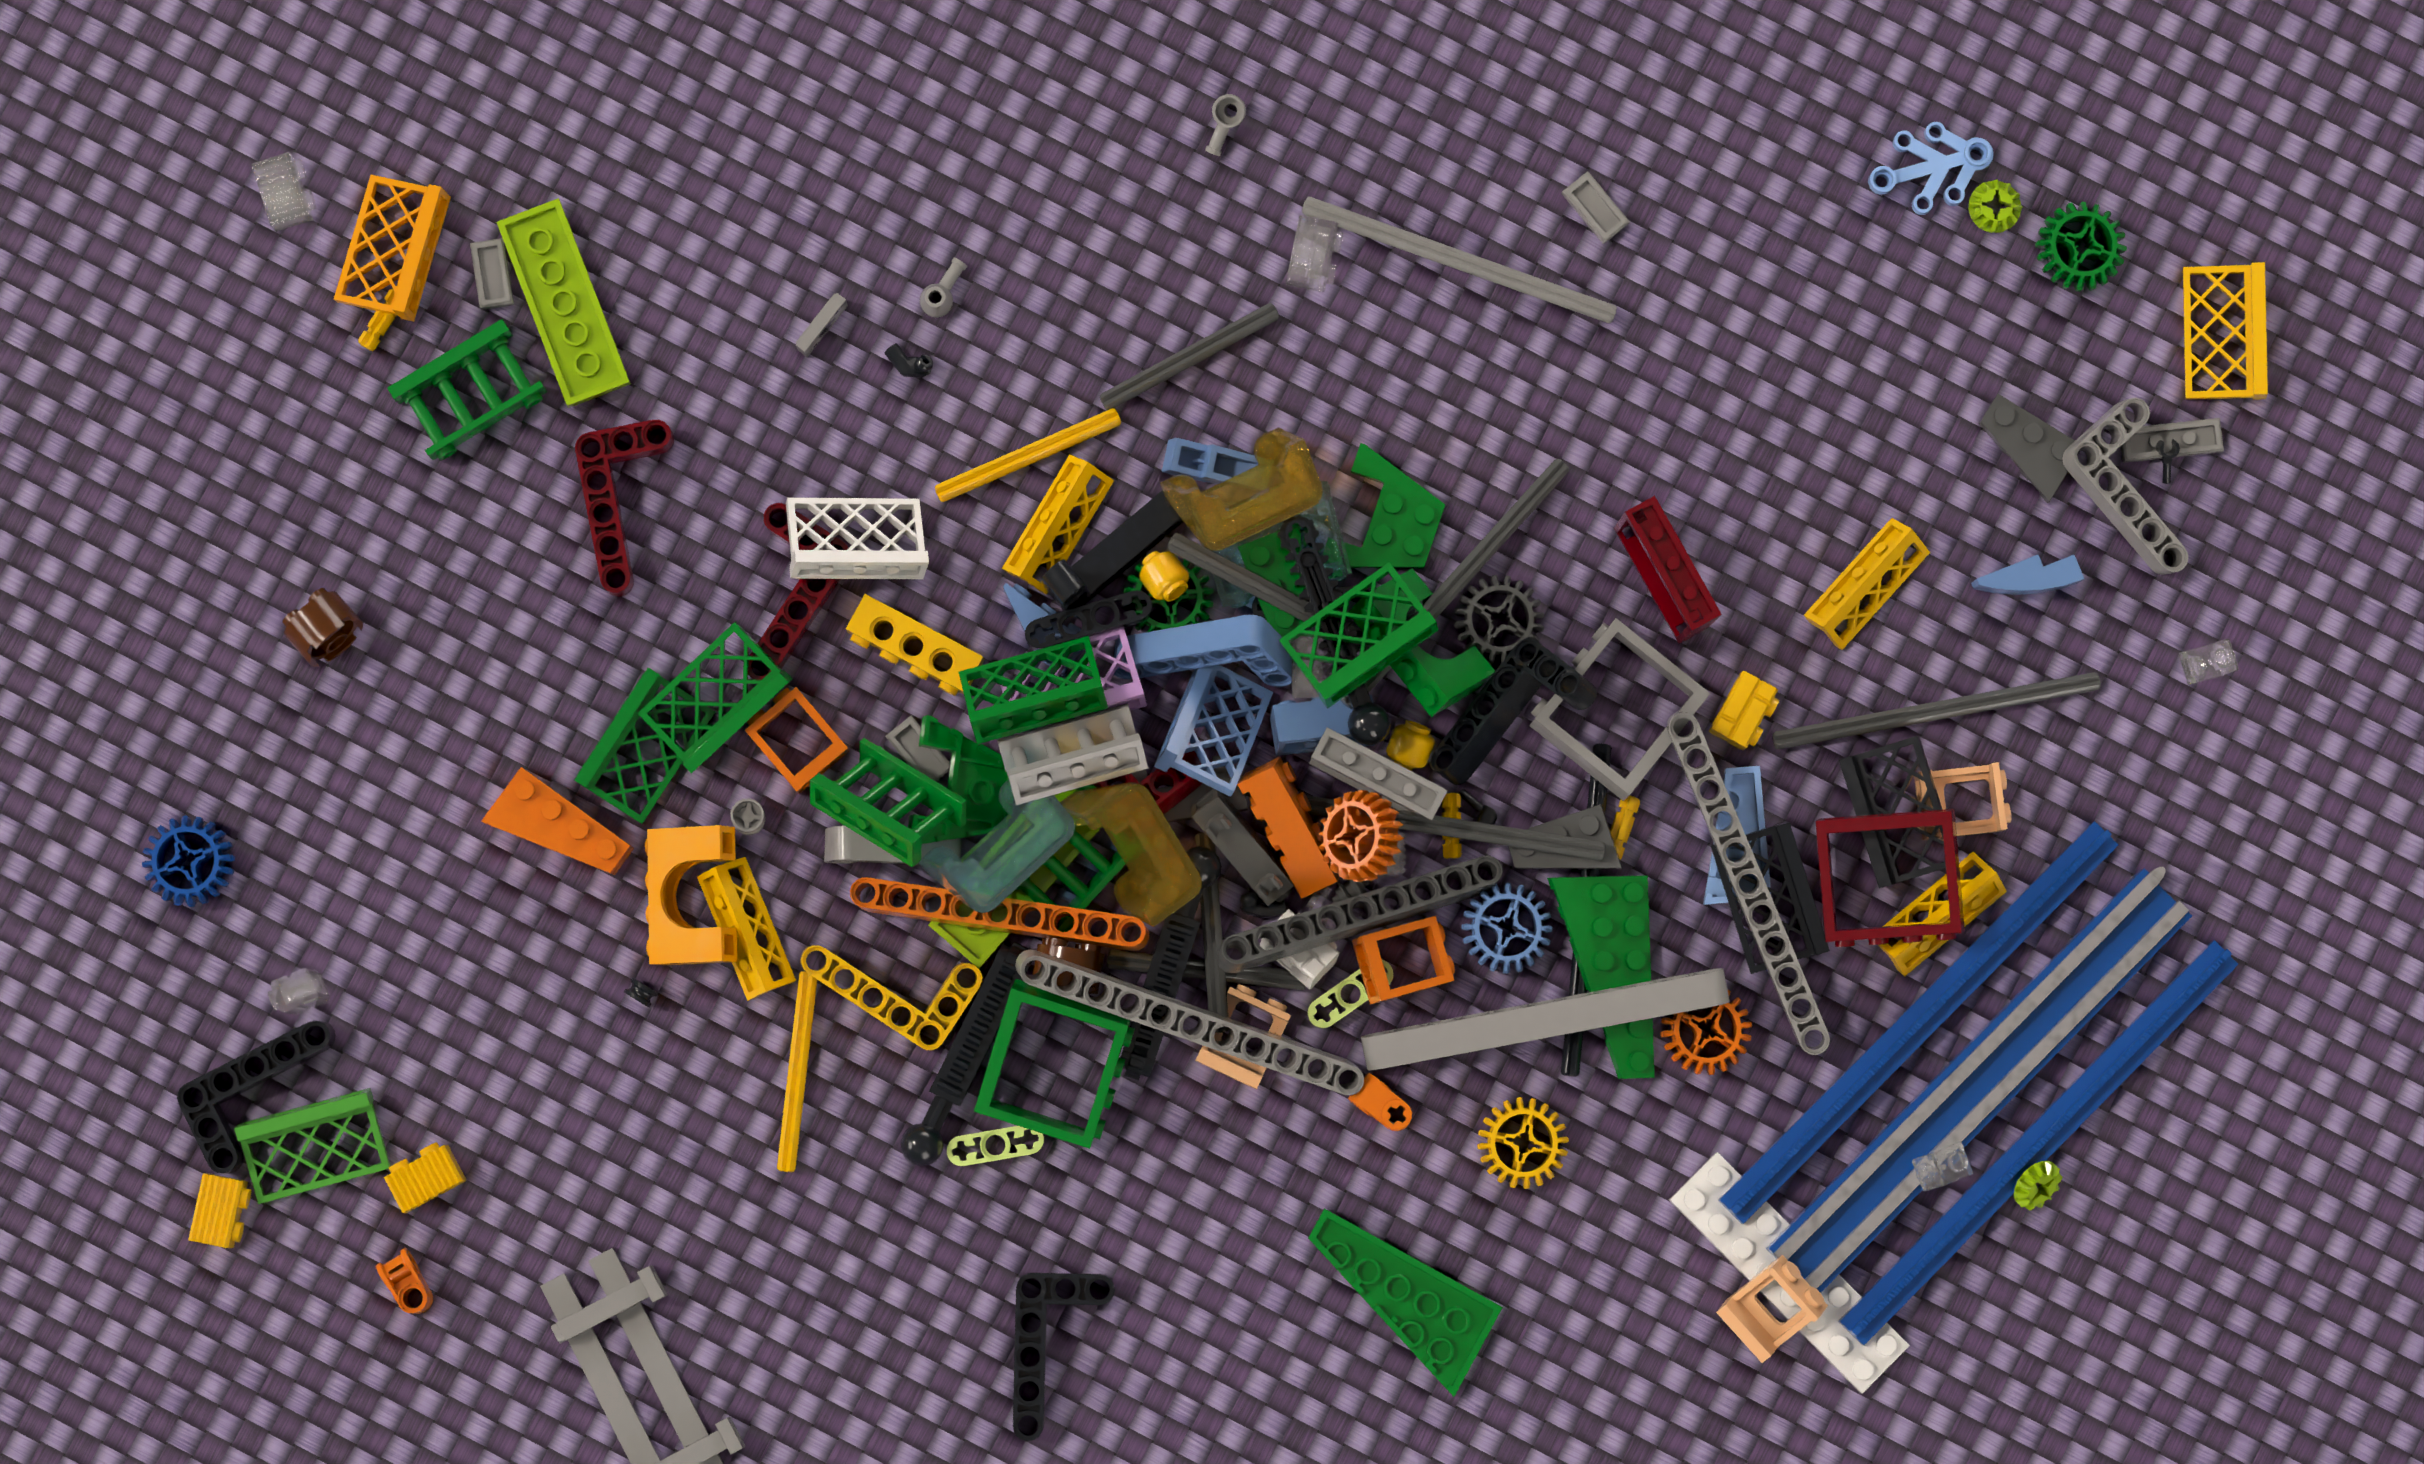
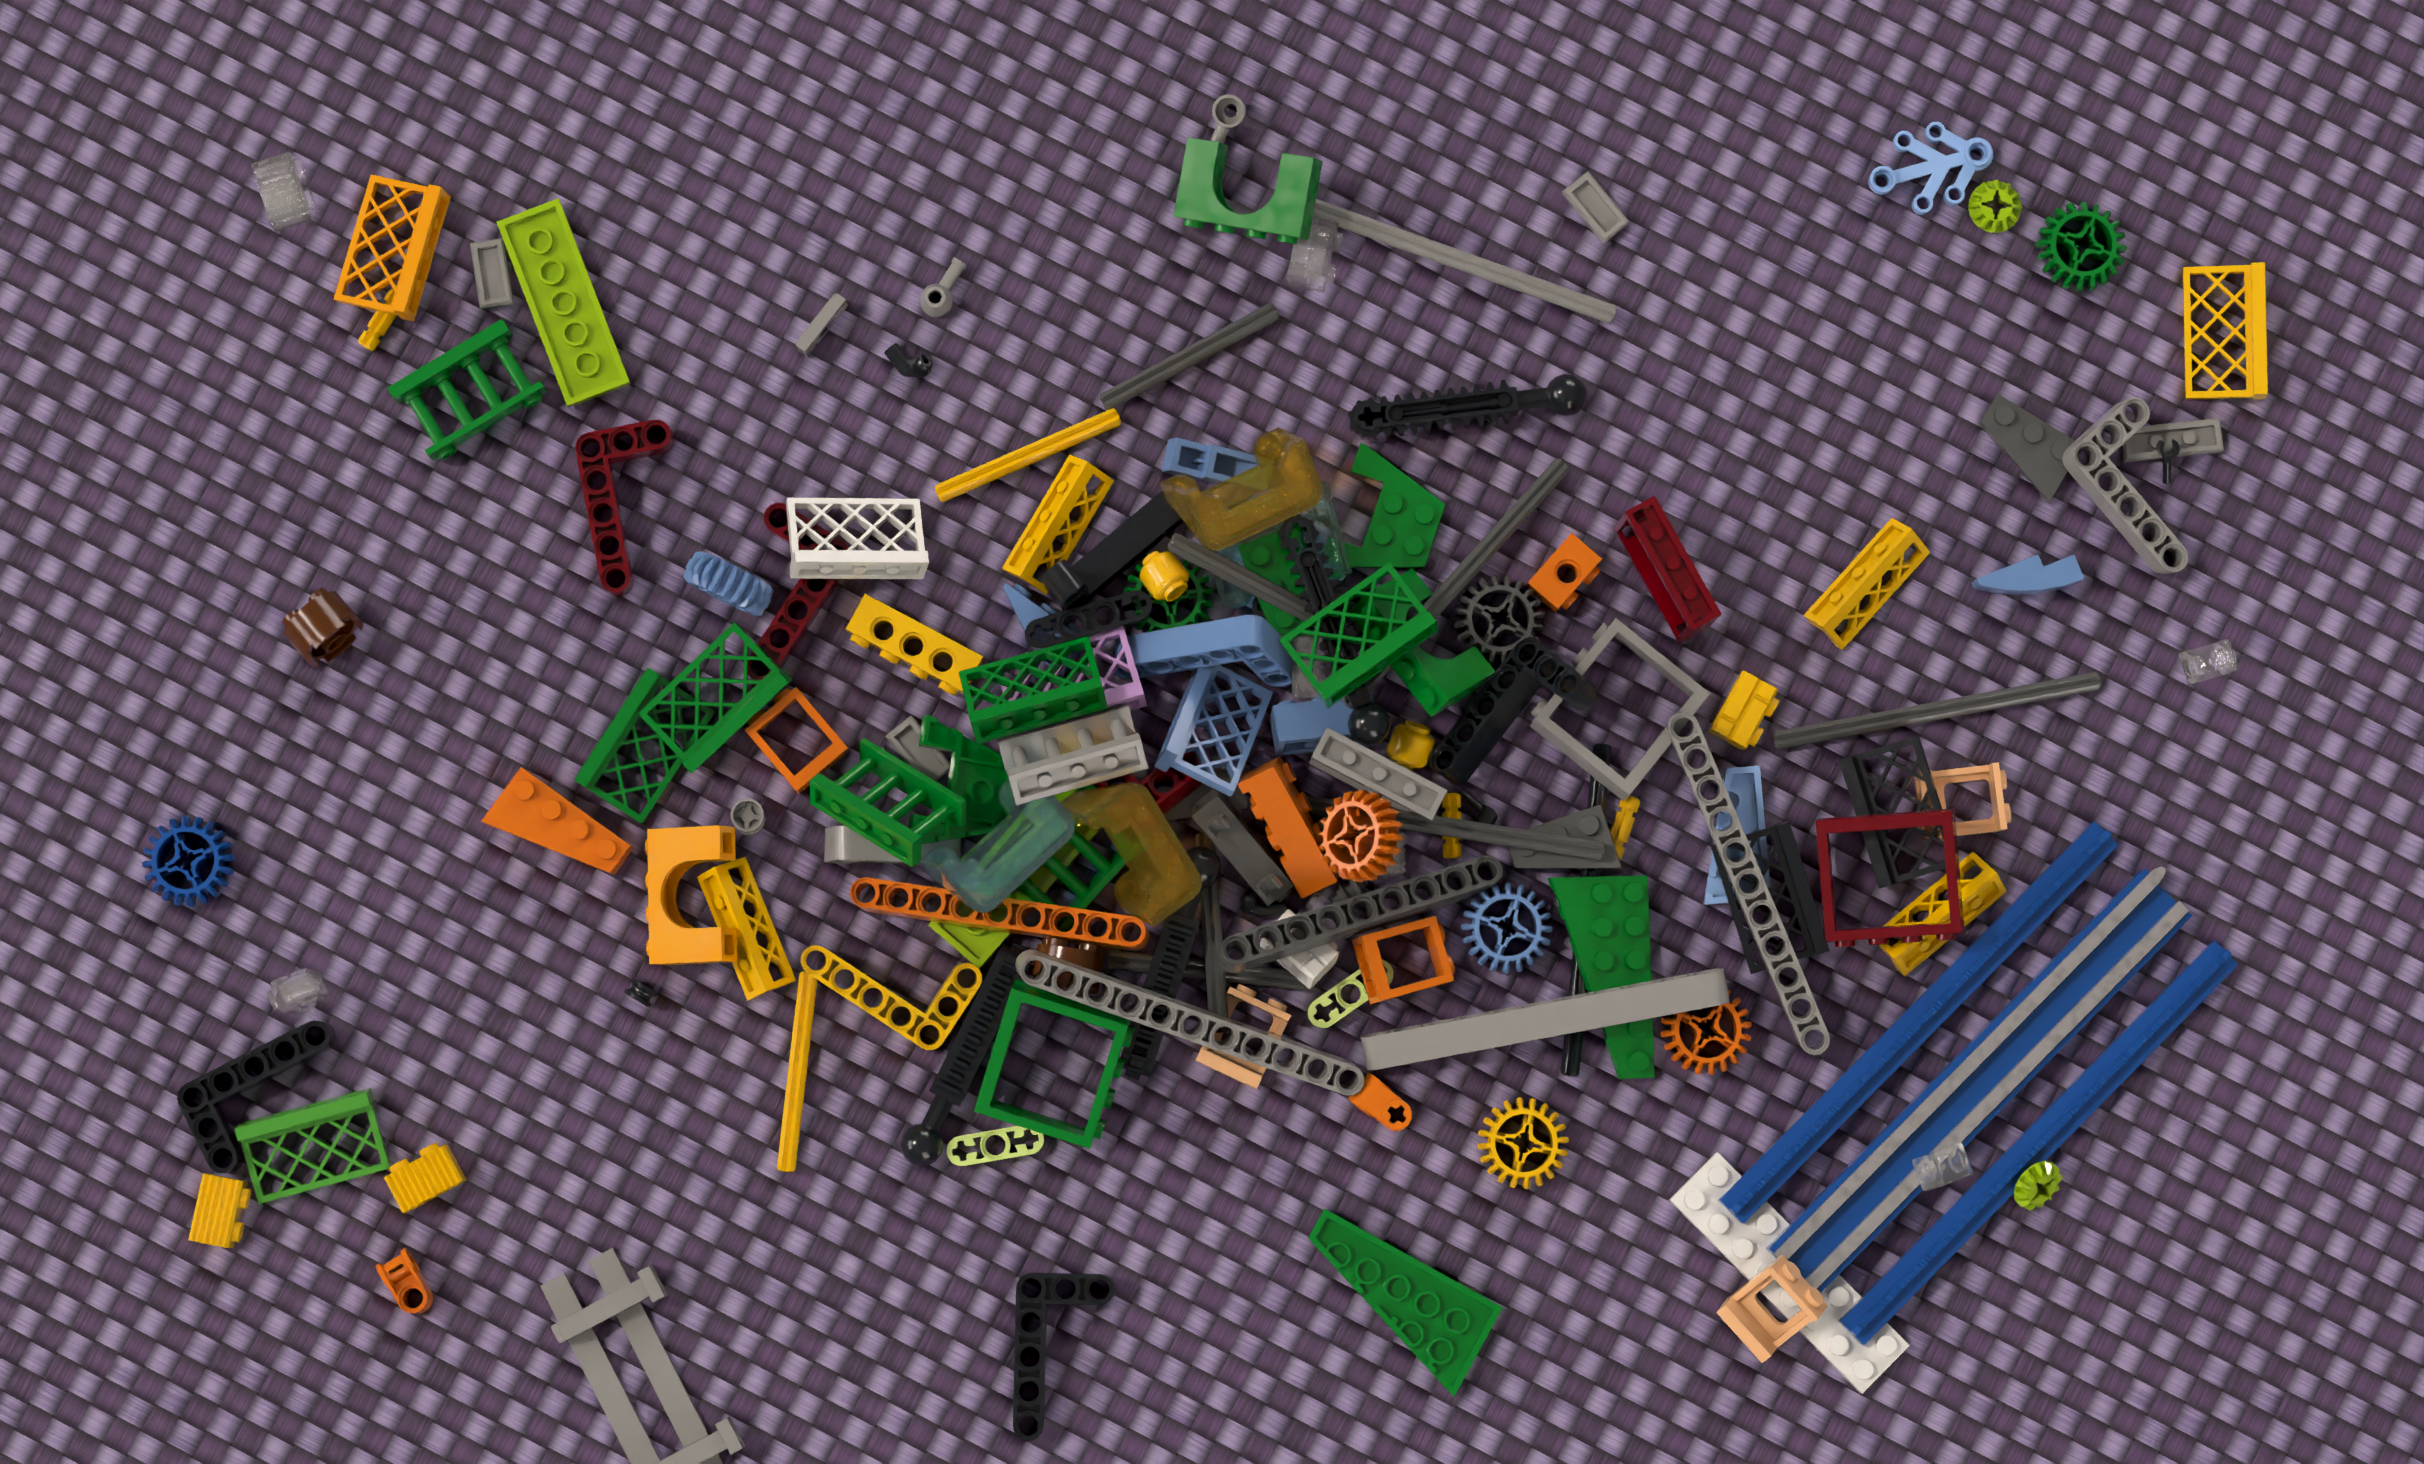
none -> medium blue gear [683,551,774,616]
none -> green arch [1173,137,1323,245]
none -> black gear [1348,374,1587,440]
none -> orange brick [1525,533,1602,613]

